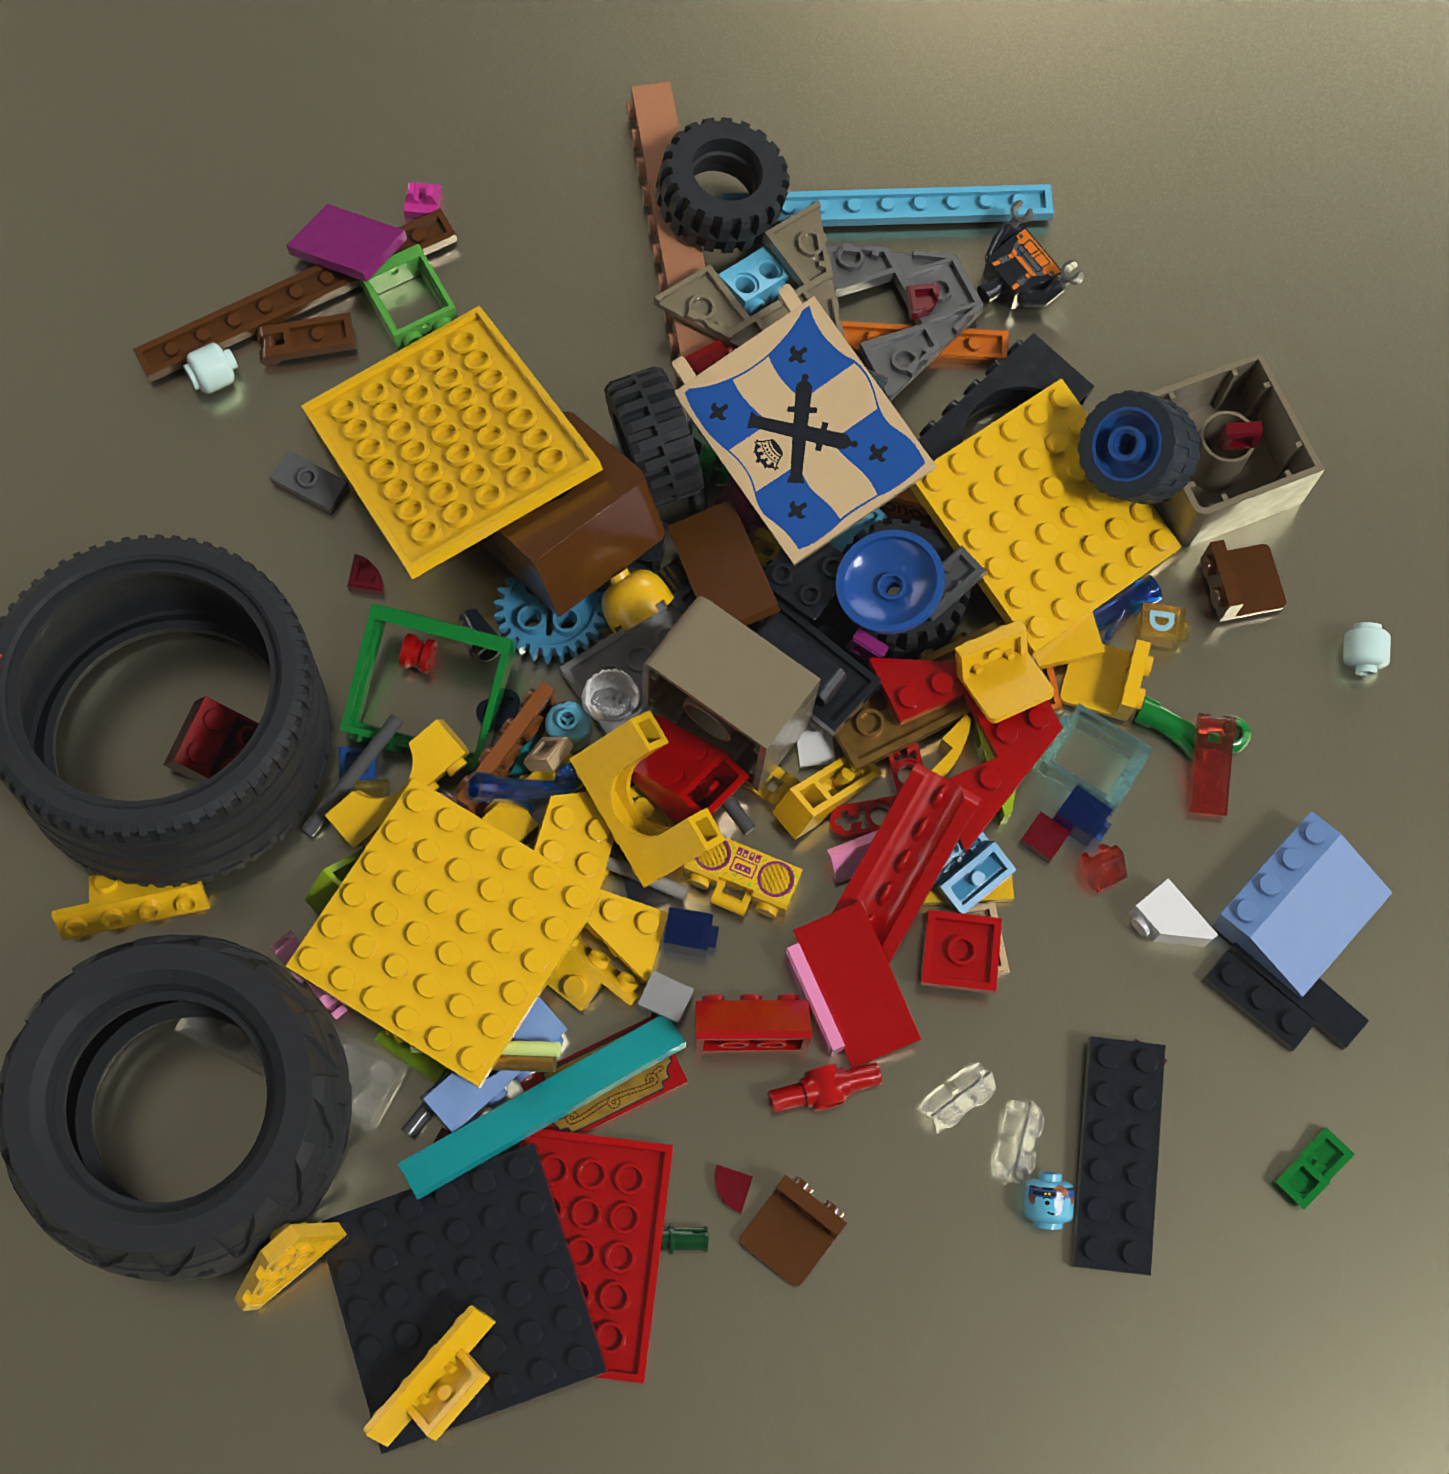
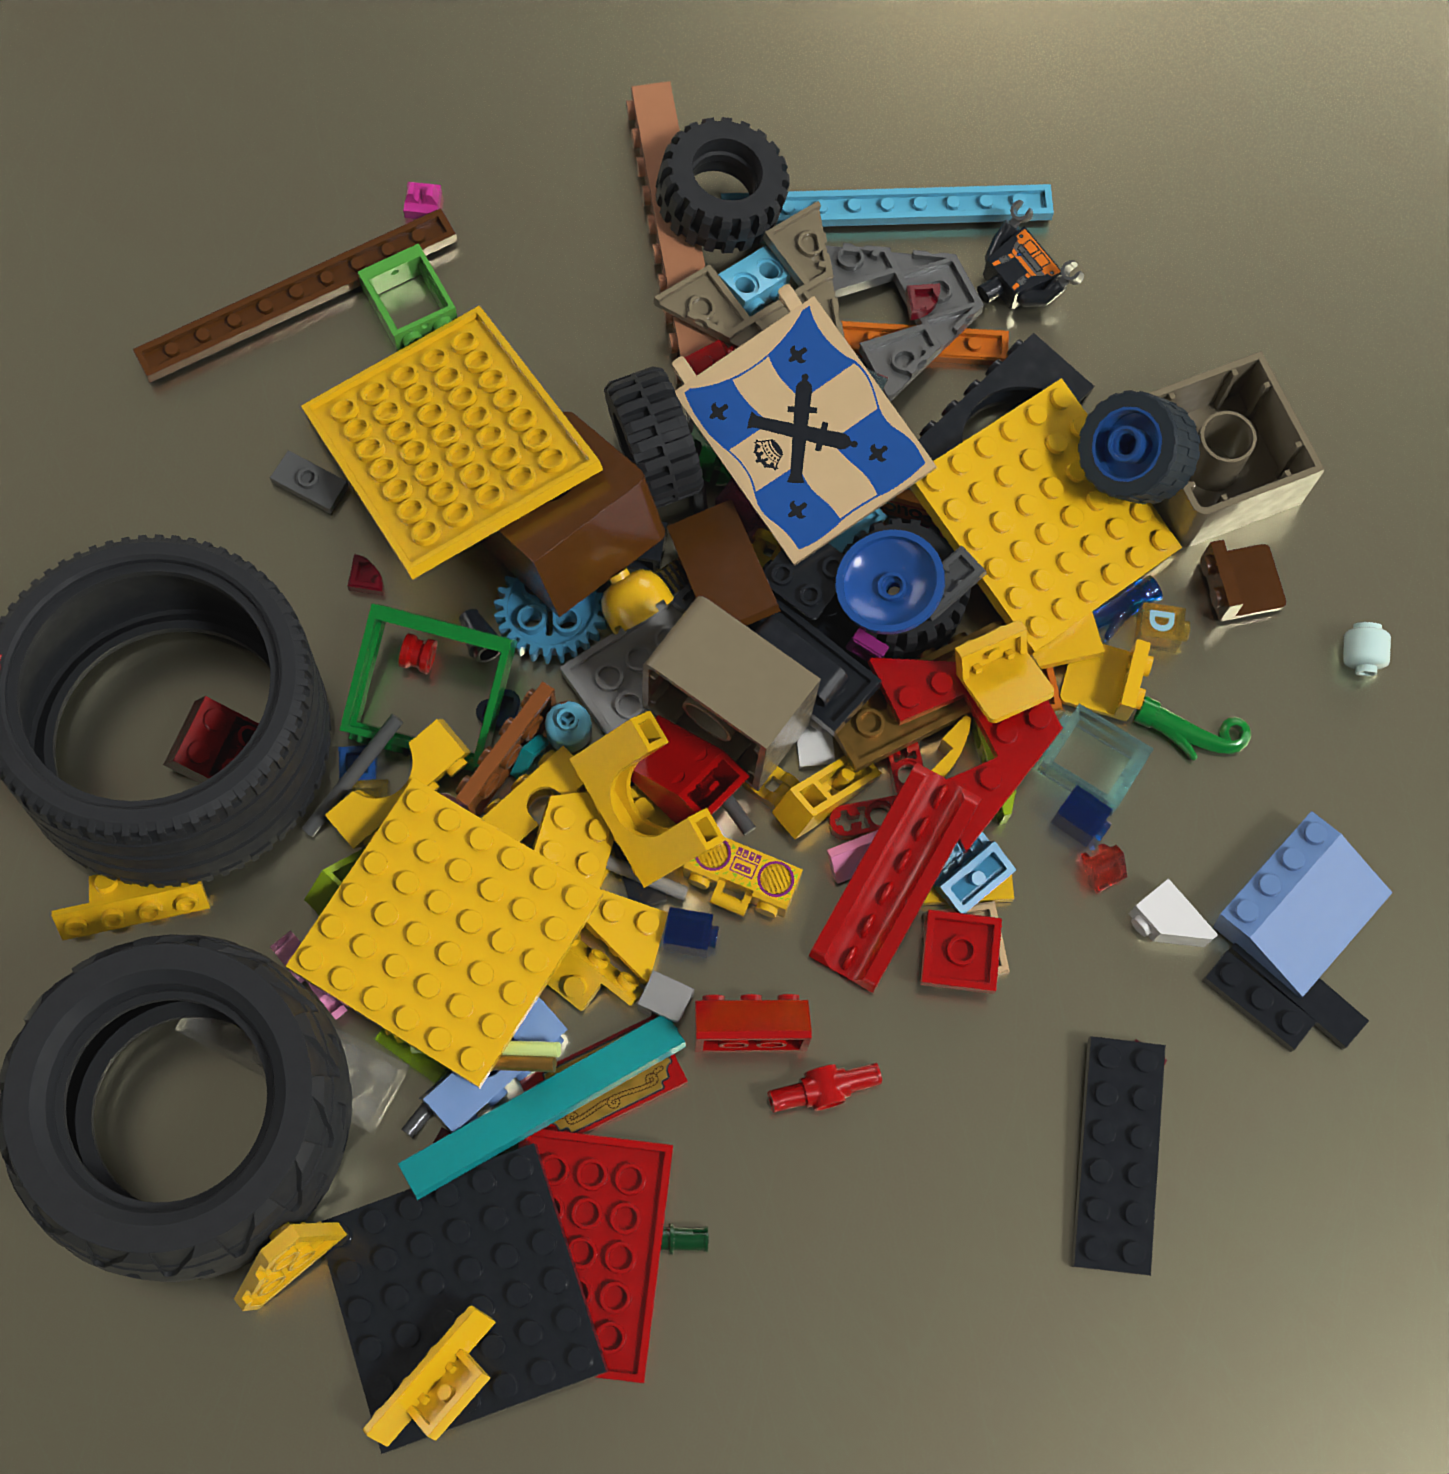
light aqua head [183,343,238,394] -> none
reddish brown plate [256,312,356,366] -> none
magenta tile [286,204,407,282] -> none
clear blue plant [467,762,583,812] -> none
tan tile [523,737,574,772] -> none
clear hair [581,668,640,724] -> none
dark red tile [715,1165,753,1215] -> none
reddish brown bracket [739,1175,847,1287] -> none
bright pink tile [784,943,845,1057] -> none
red tile [793,900,922,1069] -> none
clear hinge [919,1062,997,1134] -> none
clear hinge [993,1100,1044,1184] -> none
dark red tile [1019,811,1071,863] -> none
medium azure head [1024,1171,1074,1230] -> none
clear red plate [1188,712,1237,817] -> none
dark red tile [1219,421,1263,450] -> none
green slope [1275,1127,1355,1209] -> none

